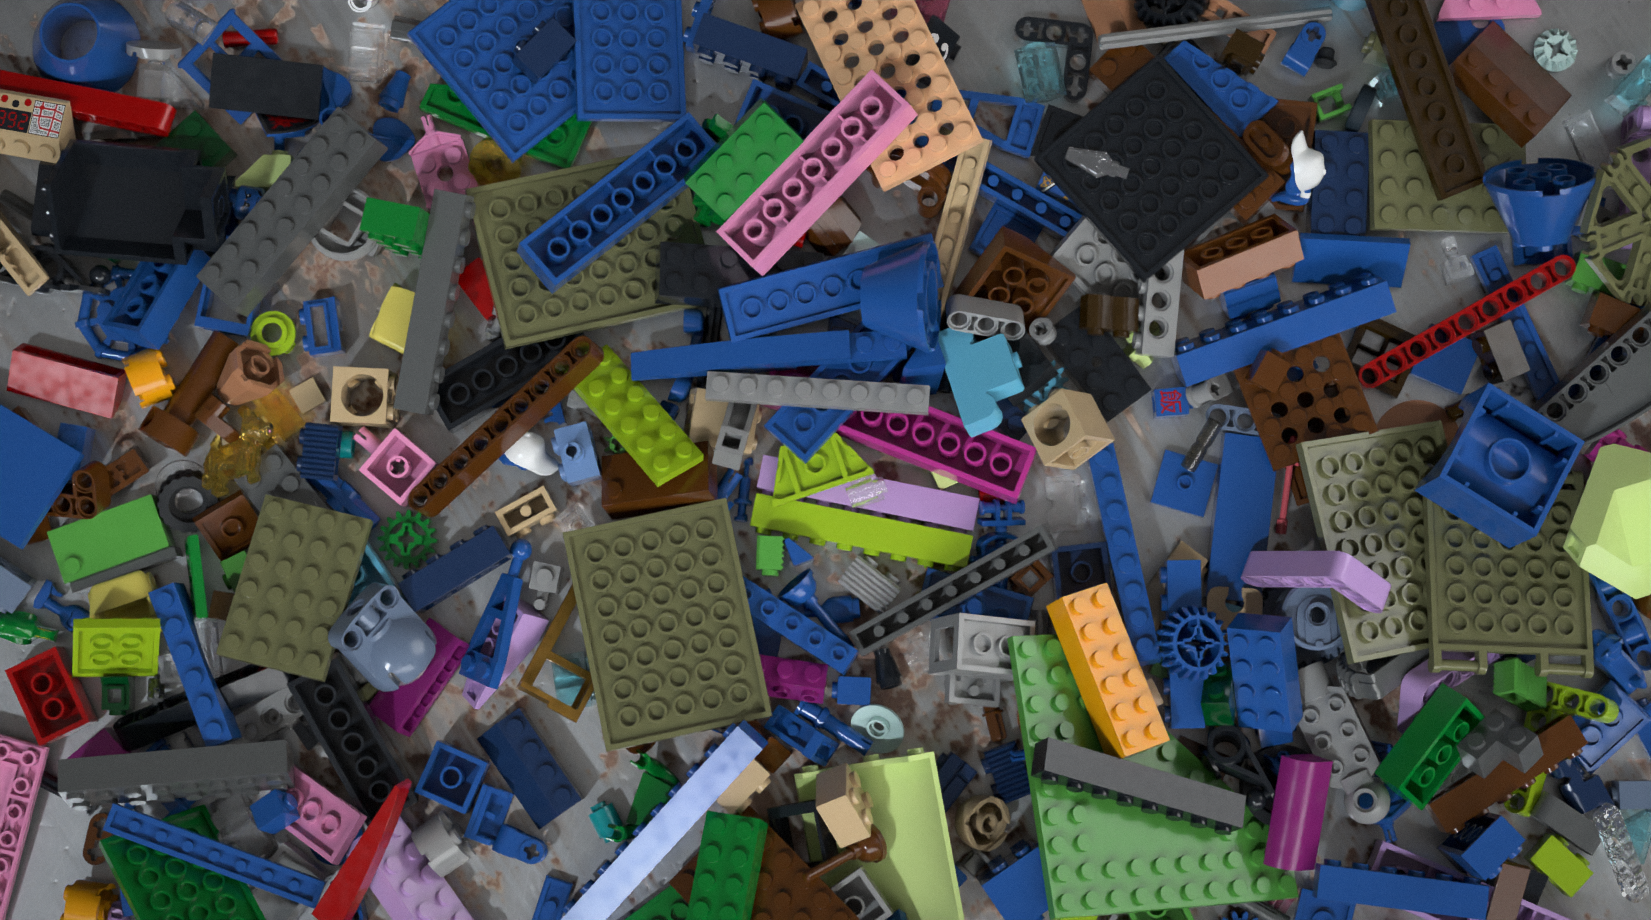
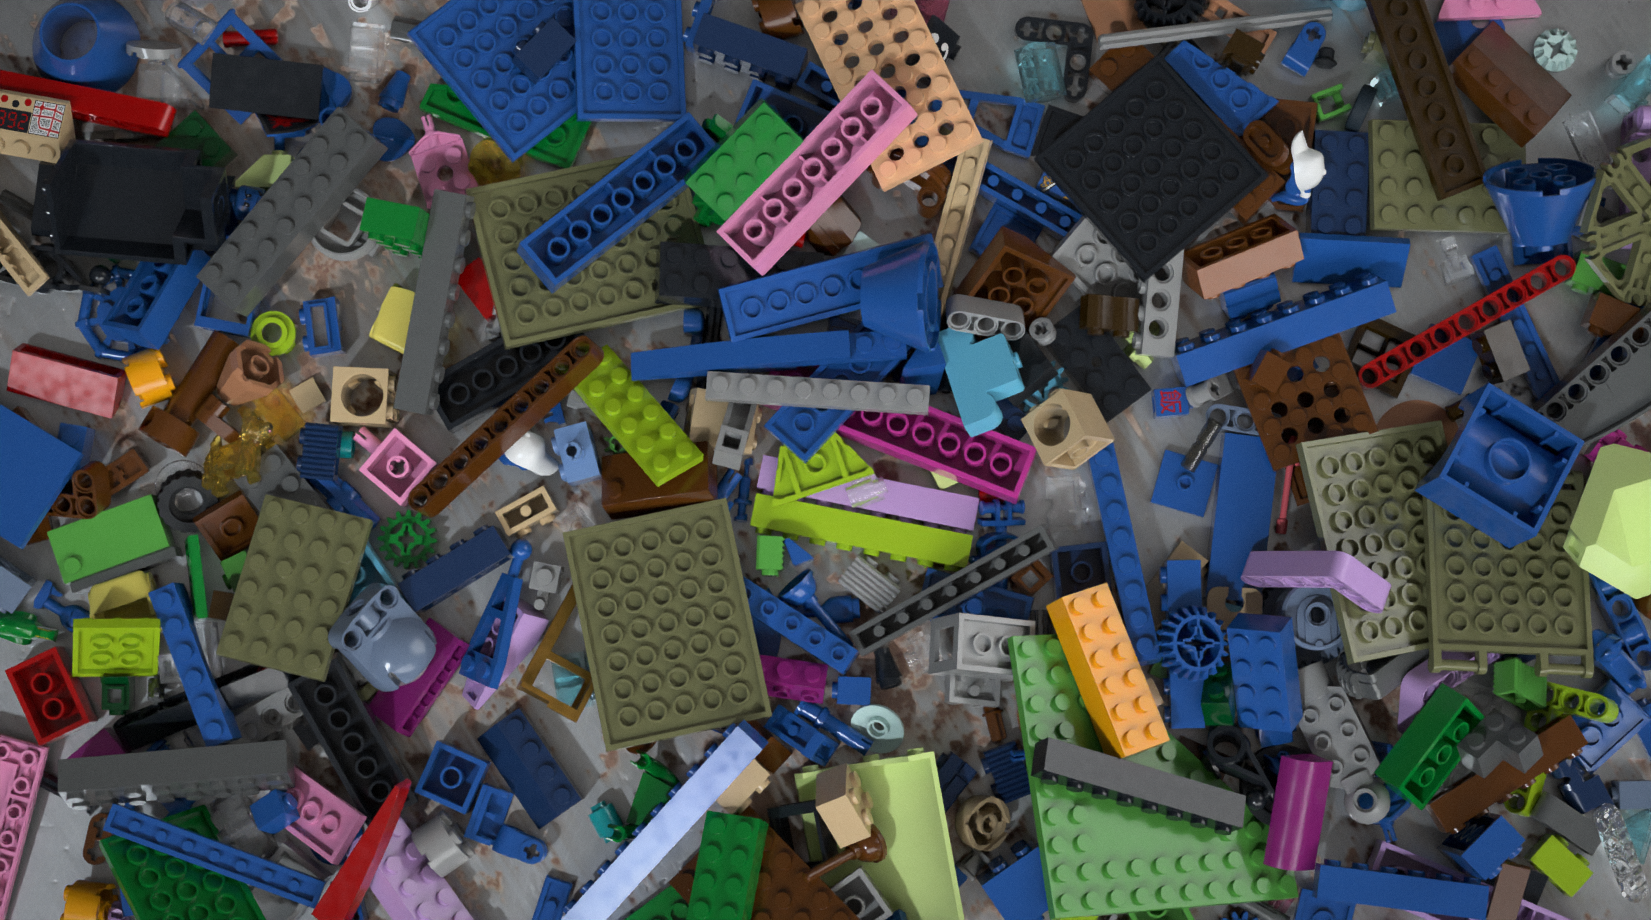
clear piece [1065,147,1130,179] -> none

